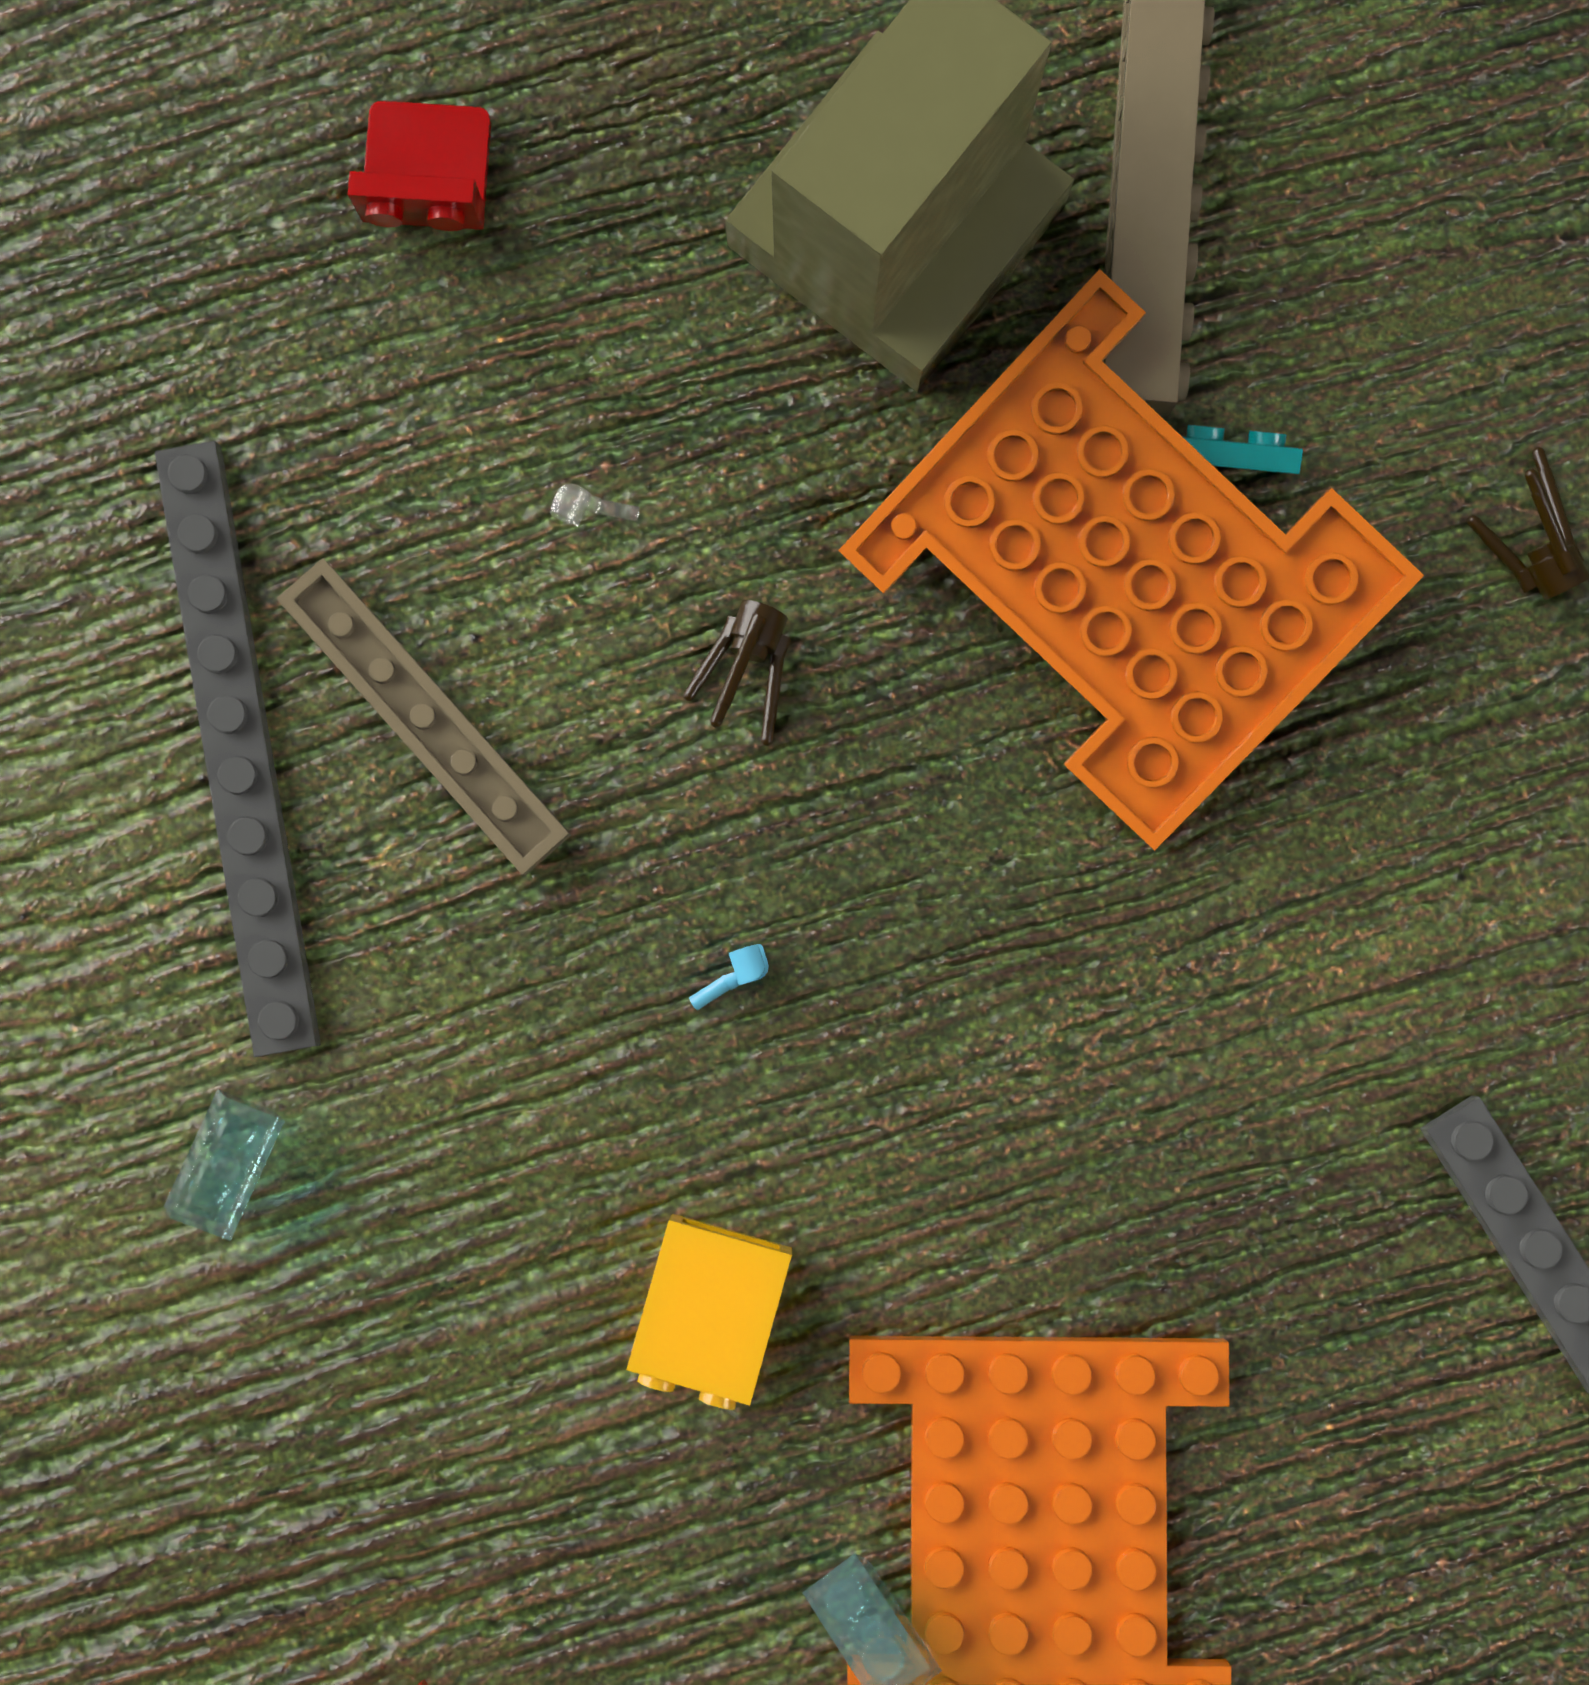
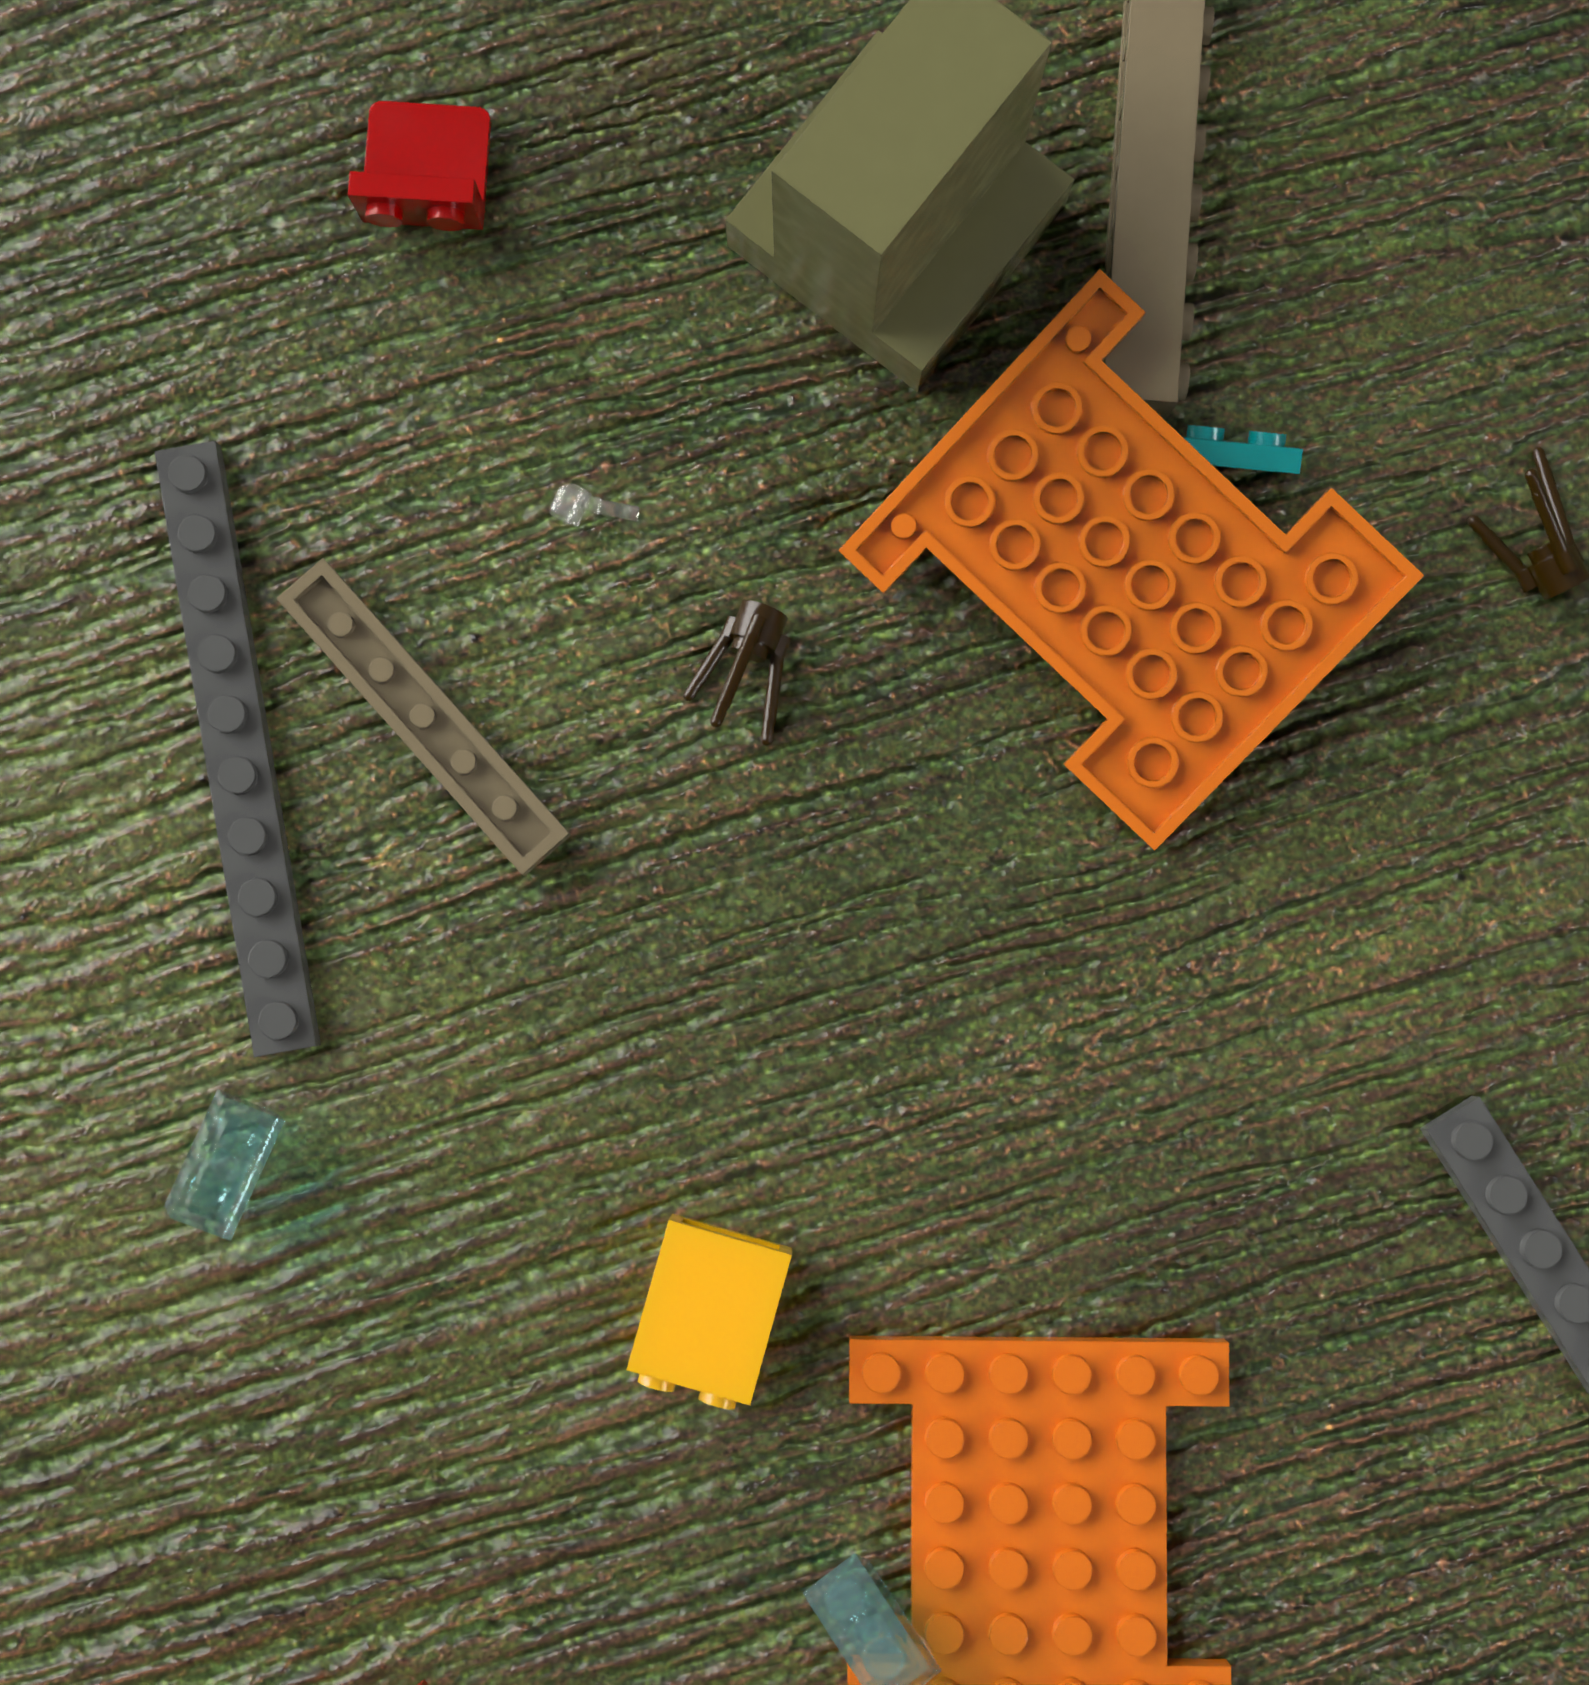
medium azure hand [689,944,769,1010] -> none

